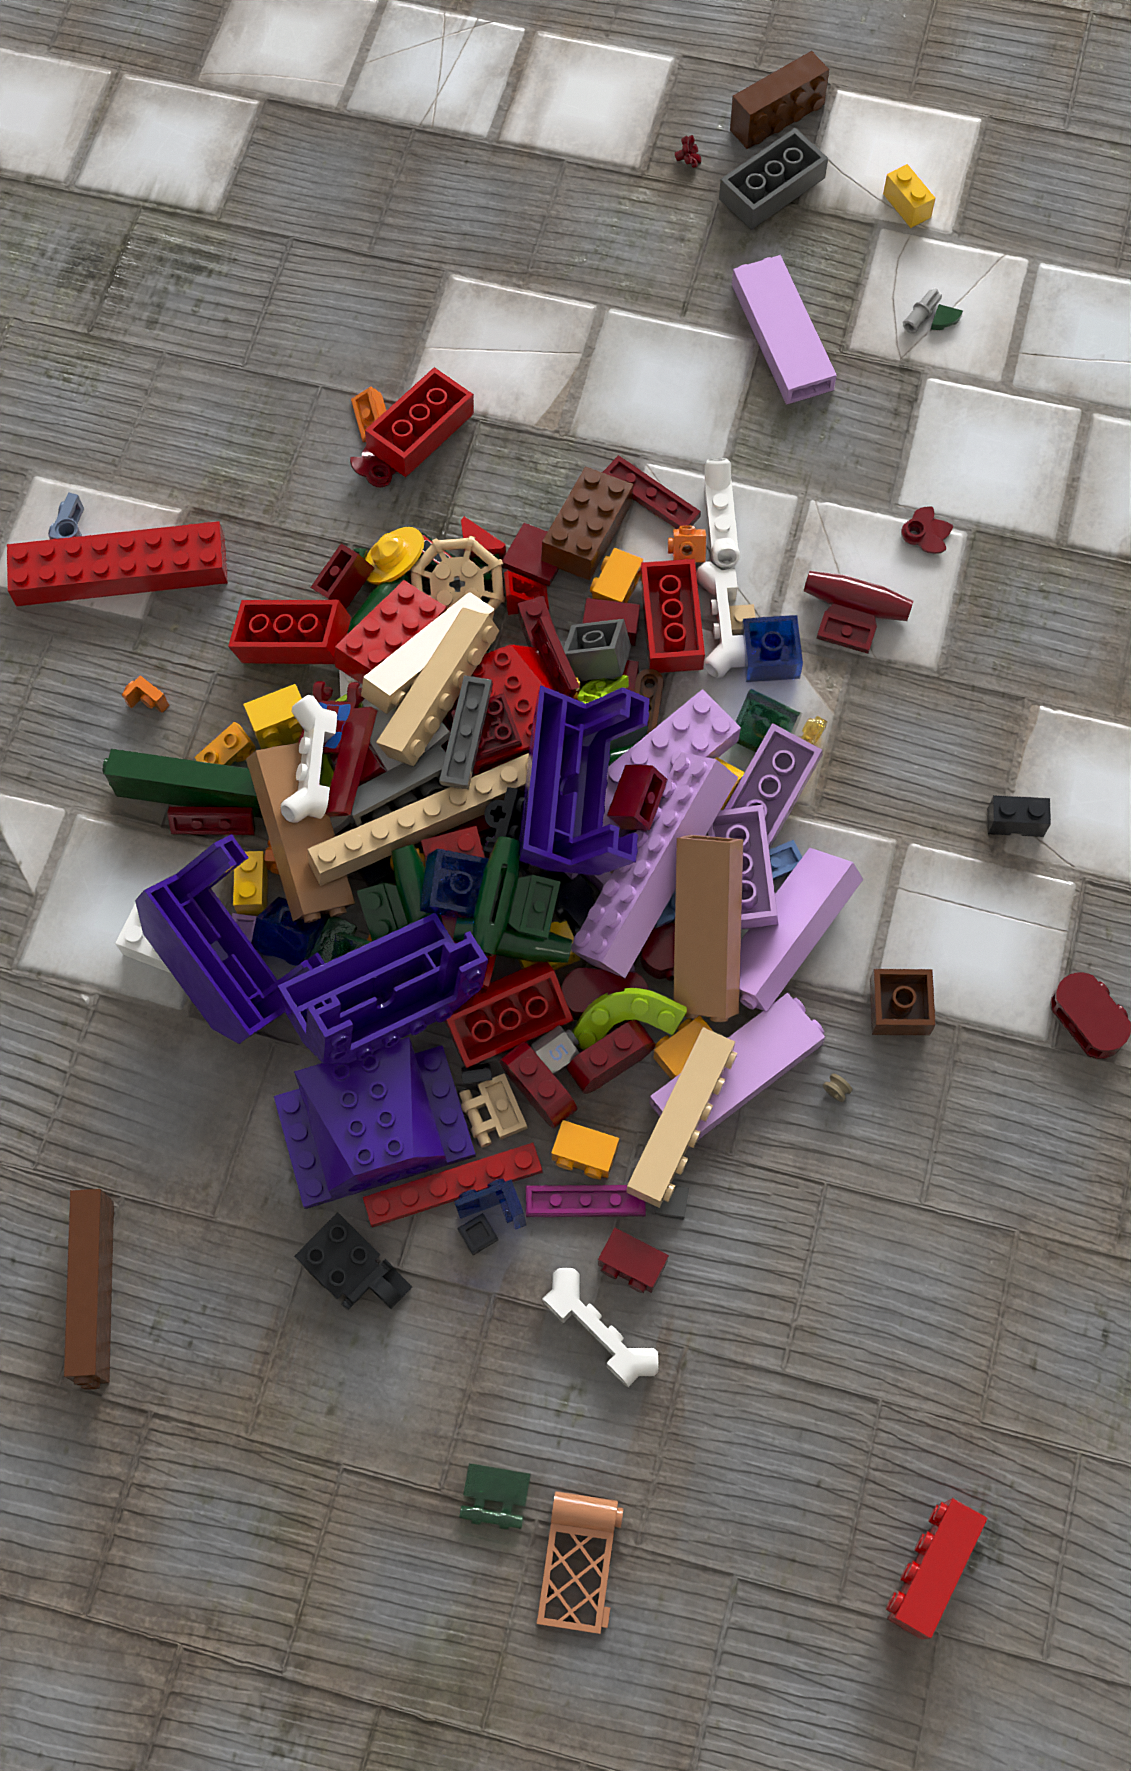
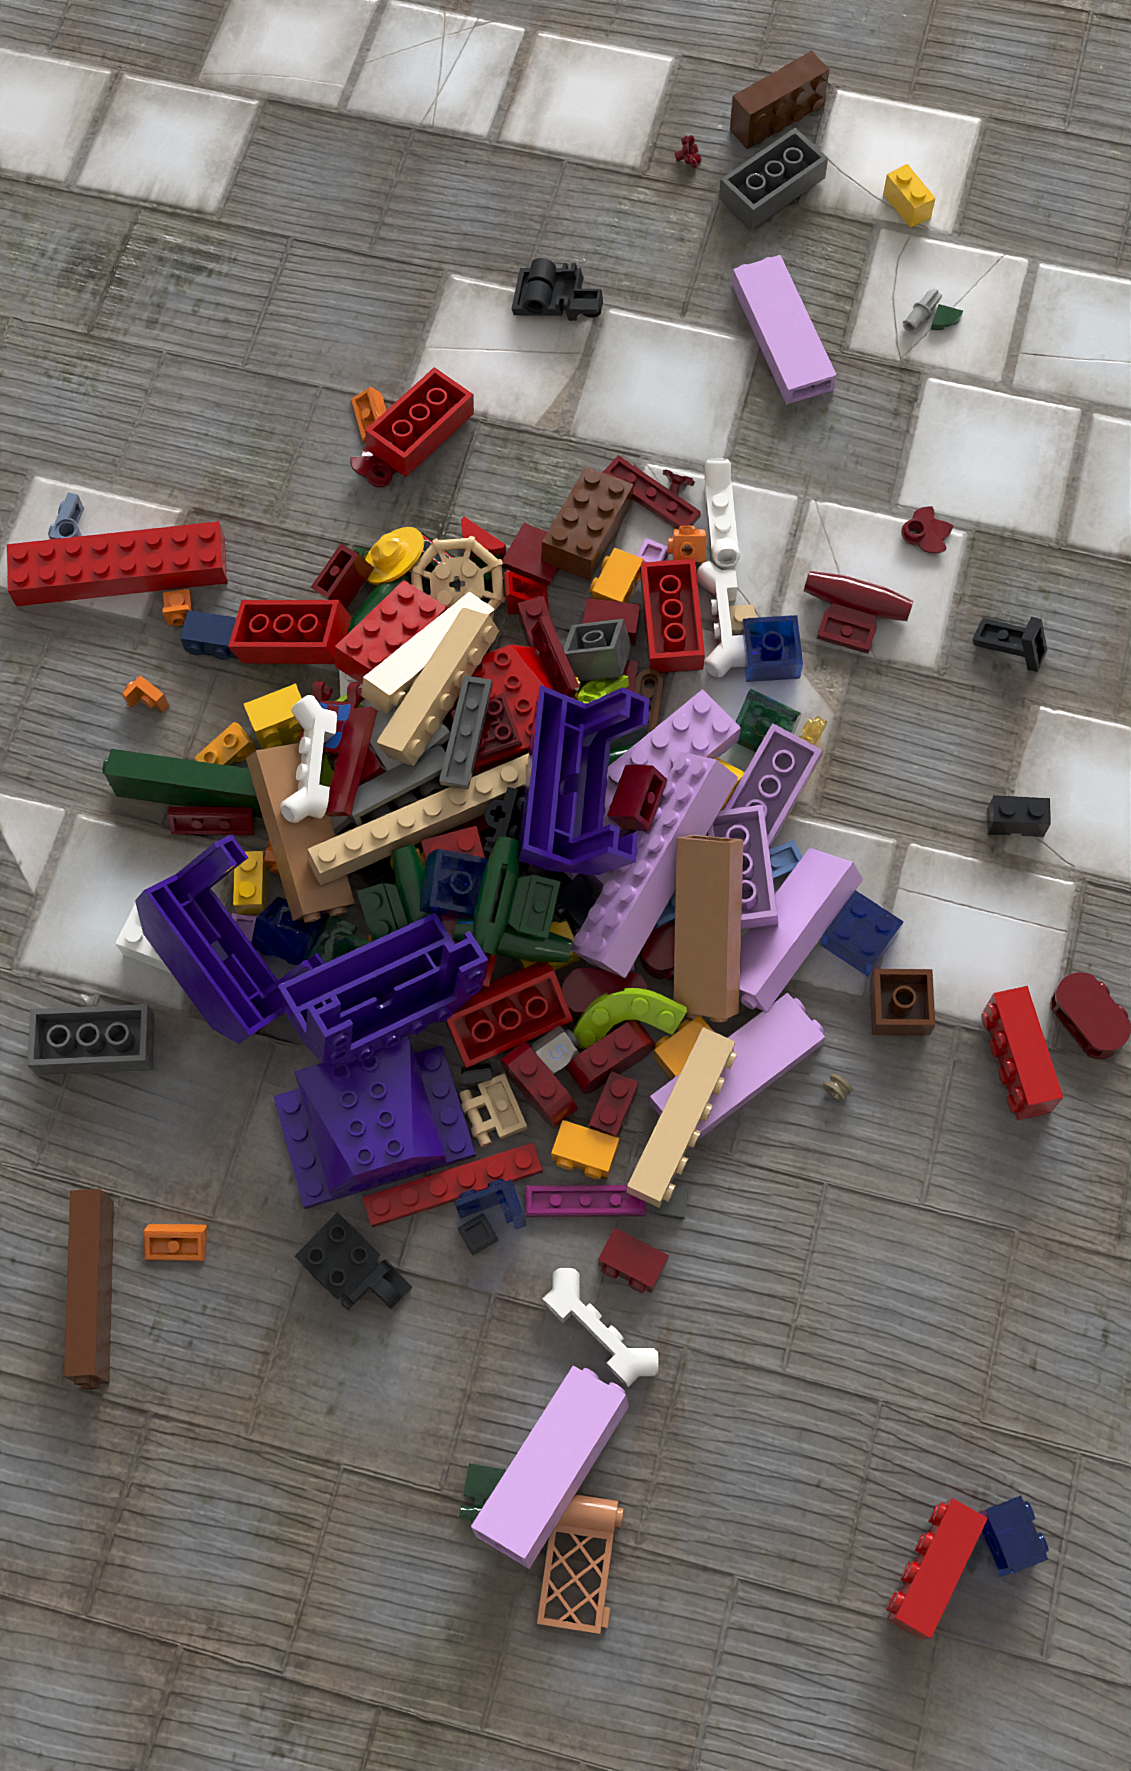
none -> dark grey brick [27,1004,155,1075]
none -> orange slope [143,1224,207,1261]
none -> orange bracket [162,589,193,626]
none -> dark blue brick [180,610,238,660]
none -> lavender brick [471,1366,629,1569]
none -> black plate [511,258,603,321]
none -> dark red brick [589,1071,639,1138]
none -> lavender tile [636,538,668,562]
none -> dark red plant [662,469,695,495]
none -> clear blue brick [820,890,904,977]
none -> black bracket [972,617,1047,672]
none -> clear blue brick [978,1496,1049,1576]
none -> red brick [981,985,1064,1121]

